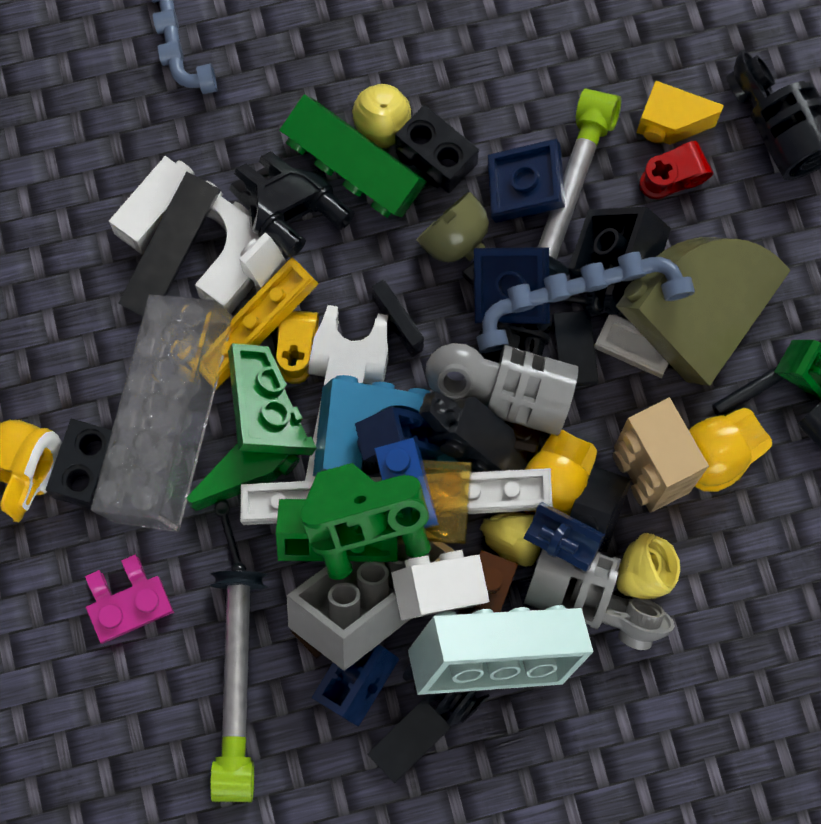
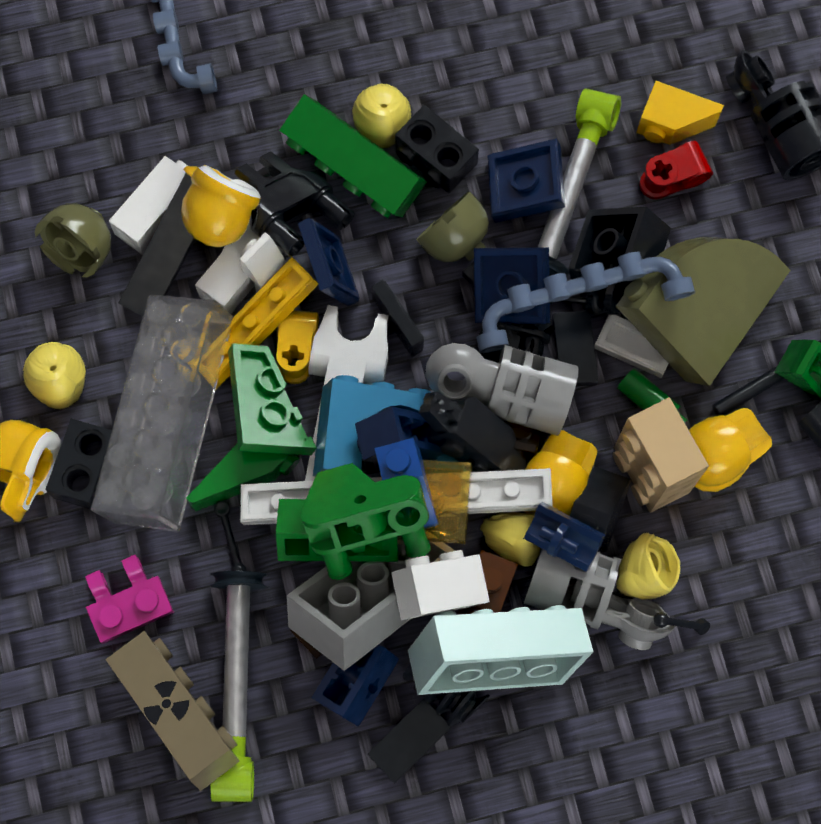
none -> light yellow hair [23,342,86,409]
none -> olive cylinder [35,203,112,277]
none -> dark tan brick [105,631,240,791]
none -> yellow piece [181,165,261,247]
none -> dark blue tile [298,218,360,306]
none -> green cylinder [617,368,688,423]
none -> black hinge [654,612,710,635]

